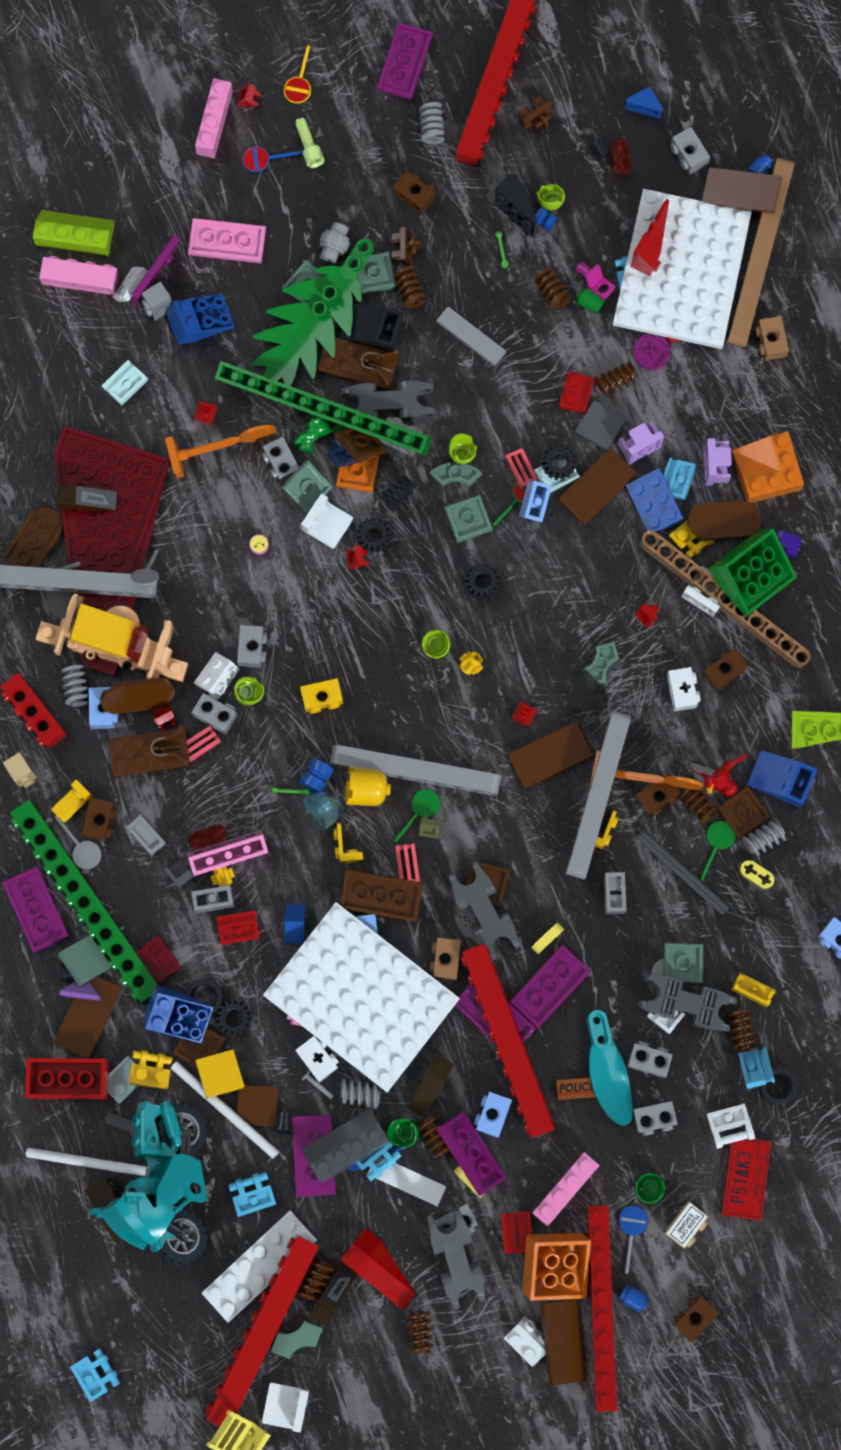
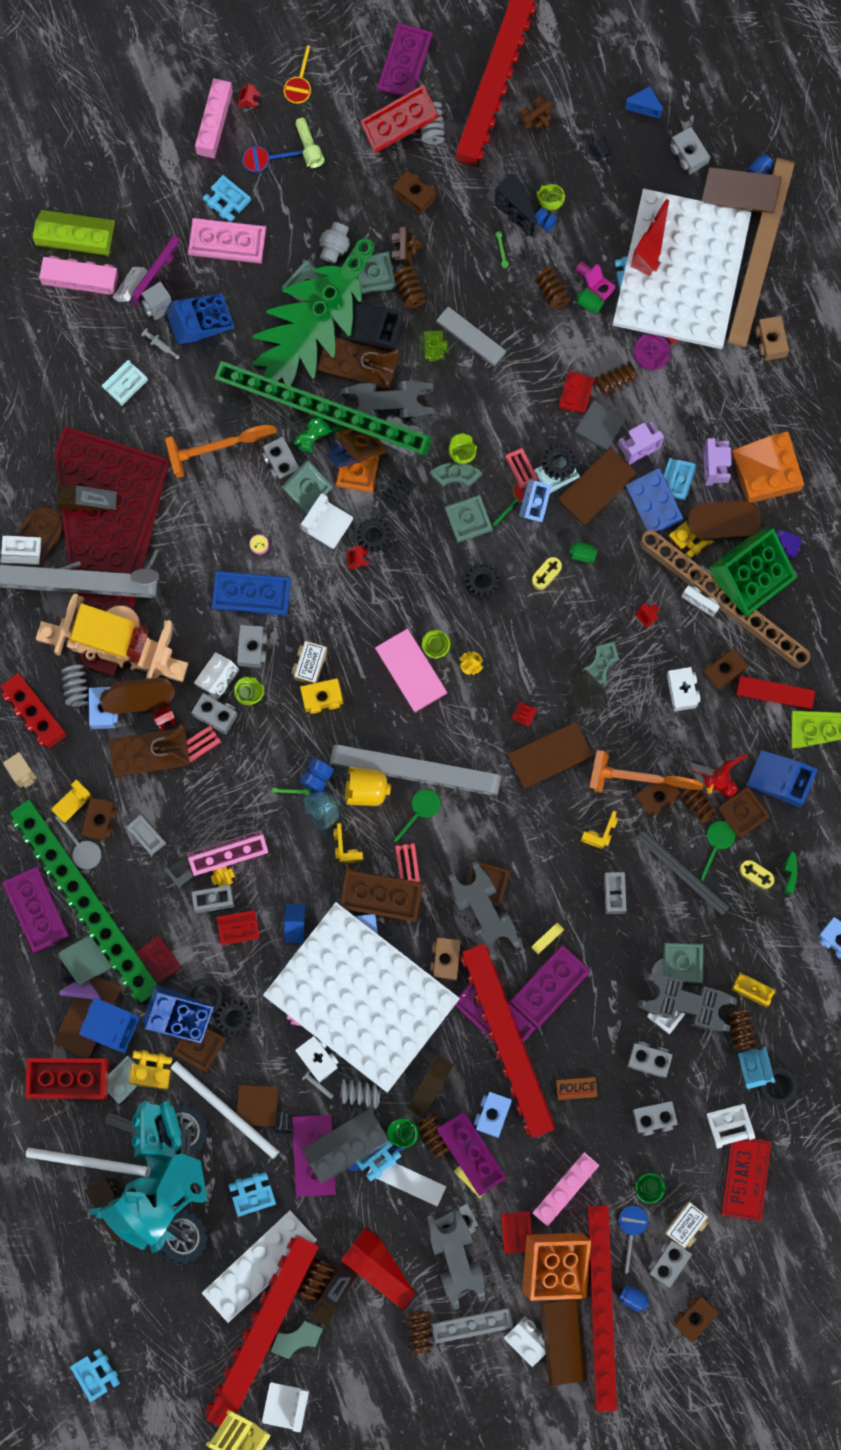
clear red plate [188,824,227,849] -> none
red tile [194,401,218,425] -> none
yellow tile [195,1050,245,1099] -> none
olive tile [419,815,441,839] -> none
light grey beam [566,710,631,880] -> none
teal plant [586,1010,633,1126] -> none
clear red plate [611,138,631,176] -> none
light grey piece [742,818,786,856] -> none
none -> white plate [1,536,42,566]
none -> blue slope [79,997,140,1054]
none -> light grey piece [141,328,180,359]
none -> medium azure plate [203,175,251,222]
none -> blue tile [211,571,291,616]
none -> brick [292,641,327,685]
none -> red tile [360,85,439,153]
none -> bright pink tile [375,629,447,713]
none -> clear neon green brick [424,331,447,361]
none -> light grey tile [431,1308,513,1344]
none -> light yellow beam [532,557,562,590]
none -> green brick [569,541,598,563]
none -> light grey brick [648,1240,692,1288]
none -> red tile [736,676,815,710]
none -> green slope [782,851,797,895]

